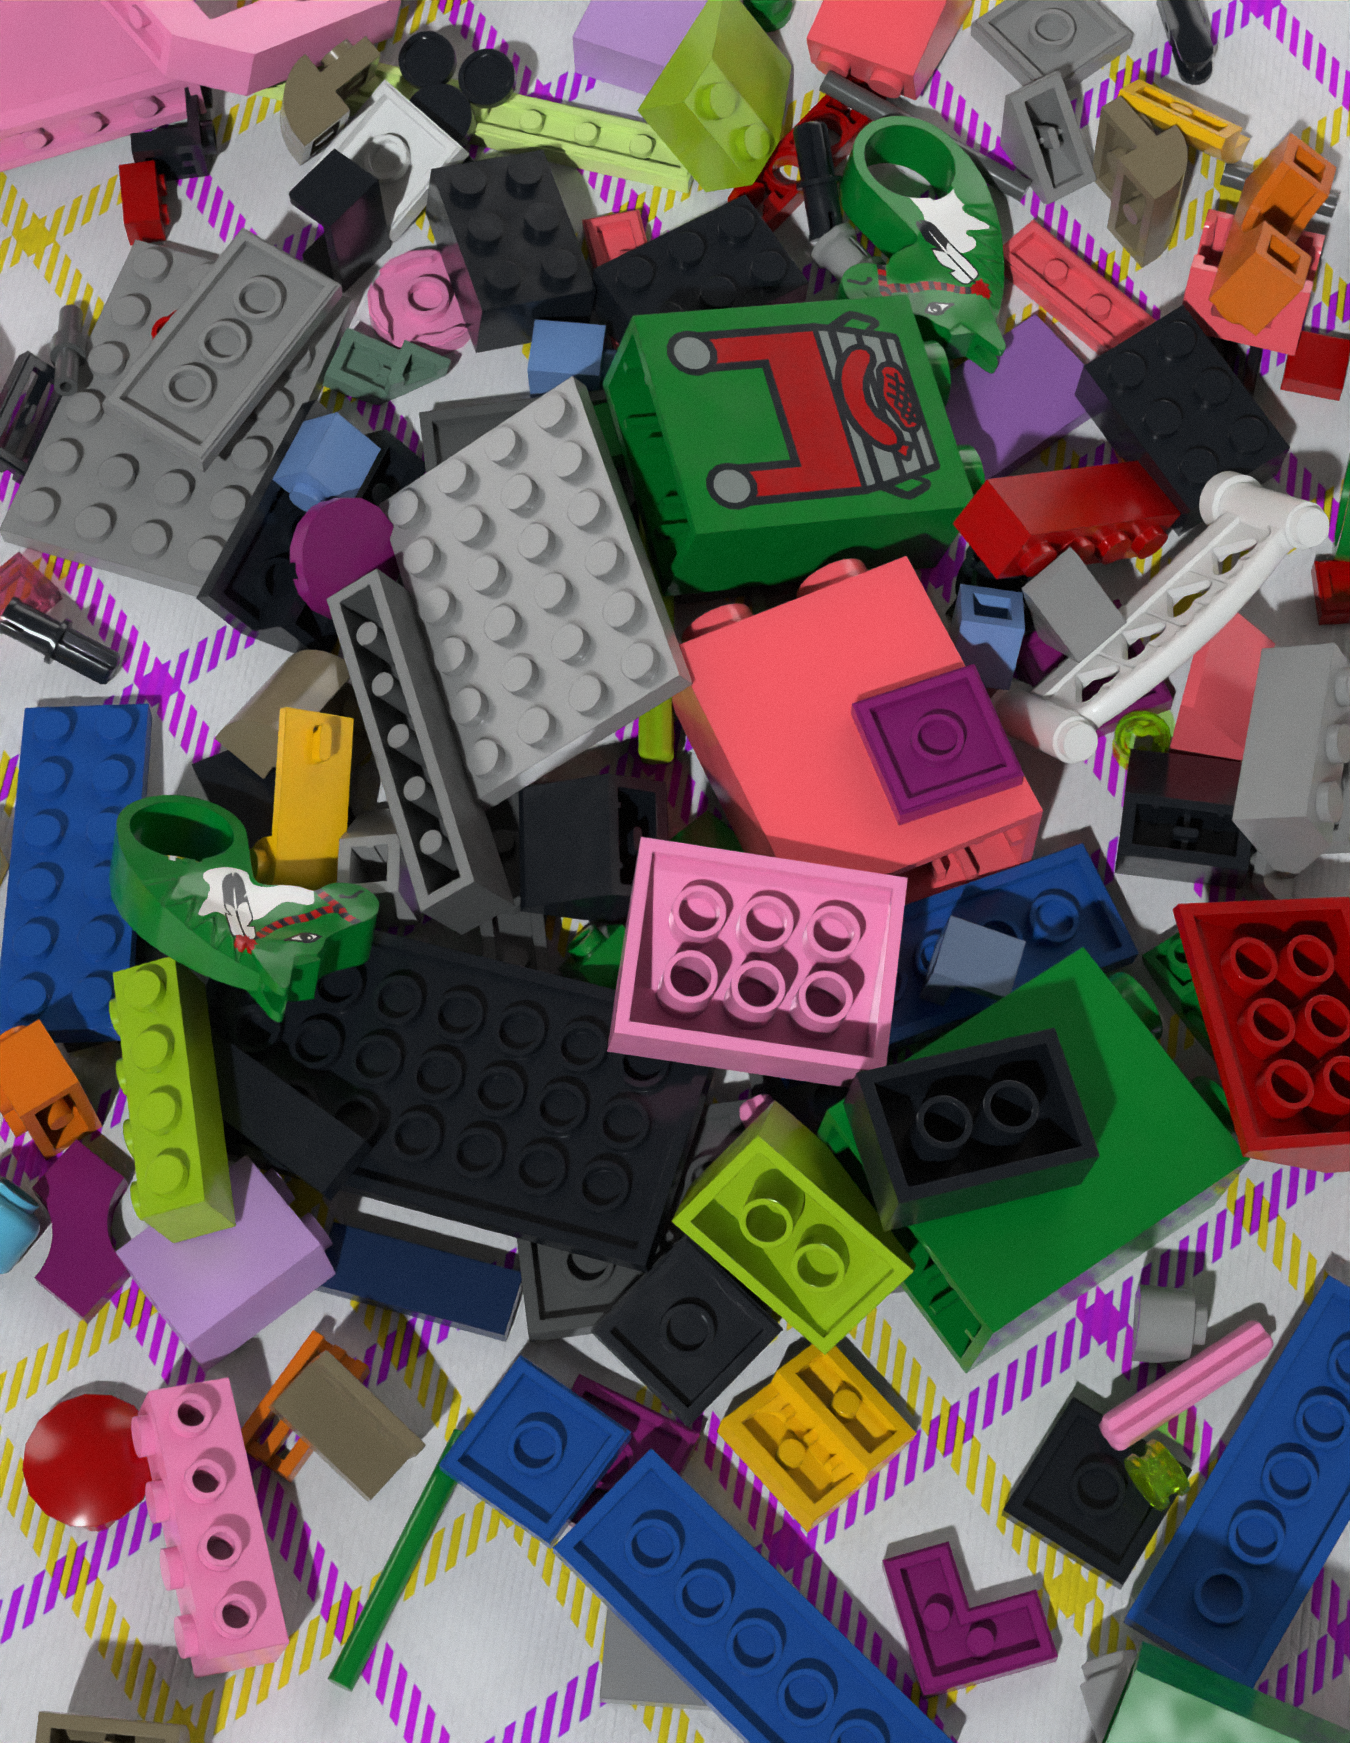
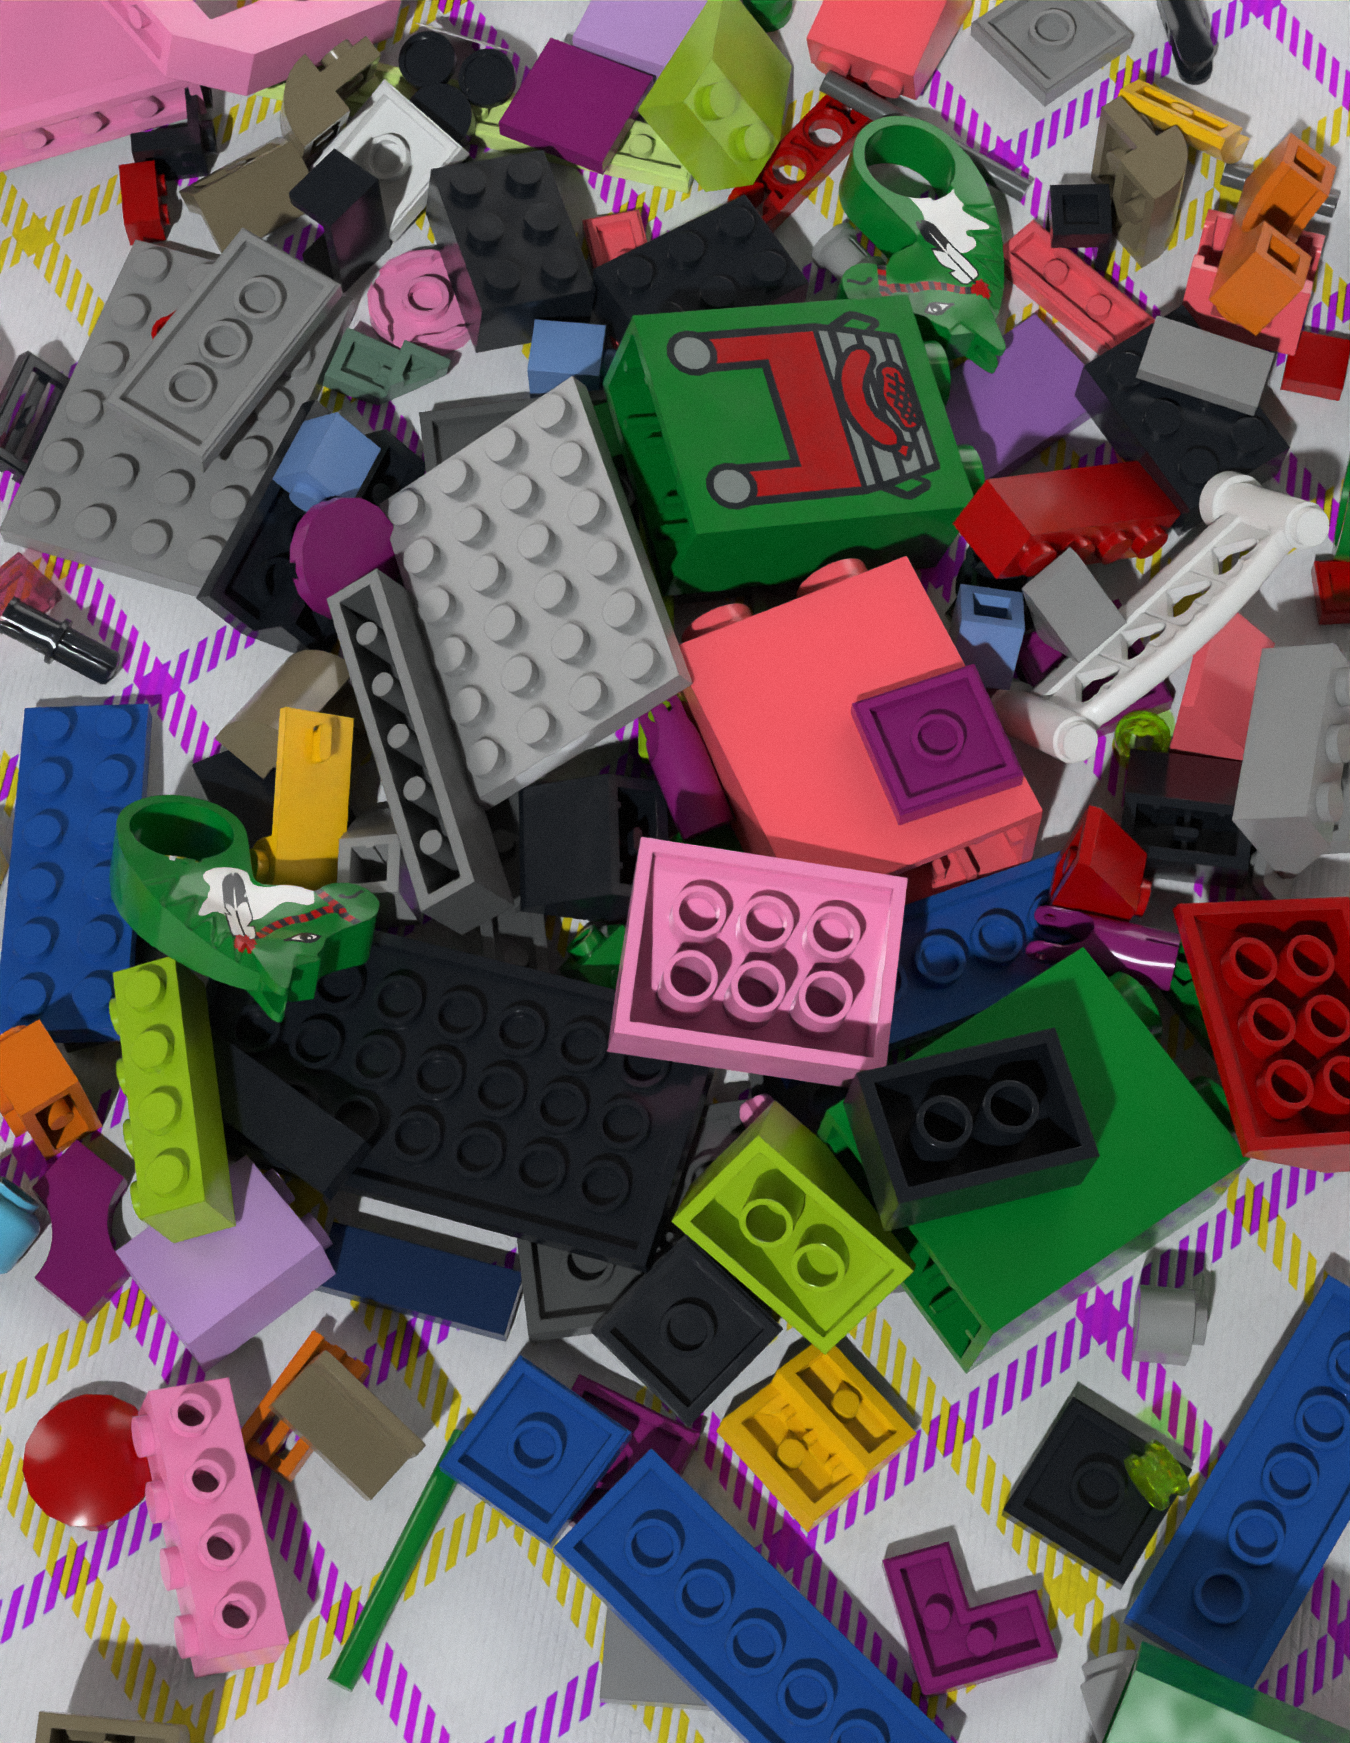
dark grey bar [50,305,87,396] -> none
black axle [793,121,843,242] -> none
sand blue panel [919,915,1026,1006] -> none
light grey slope [1000,71,1097,204] -> none
bright pink axle [1099,1320,1274,1451] -> none
none -> dark tan panel [179,137,309,253]
none -> white sticker [415,22,514,53]
none -> magenta tile [499,38,654,175]
none -> magenta piece [638,695,736,841]
none -> magenta piece [1025,905,1181,991]
none -> black panel [1045,184,1113,271]
none -> red slope [1046,805,1152,923]
none -> light grey tile [1136,315,1275,416]

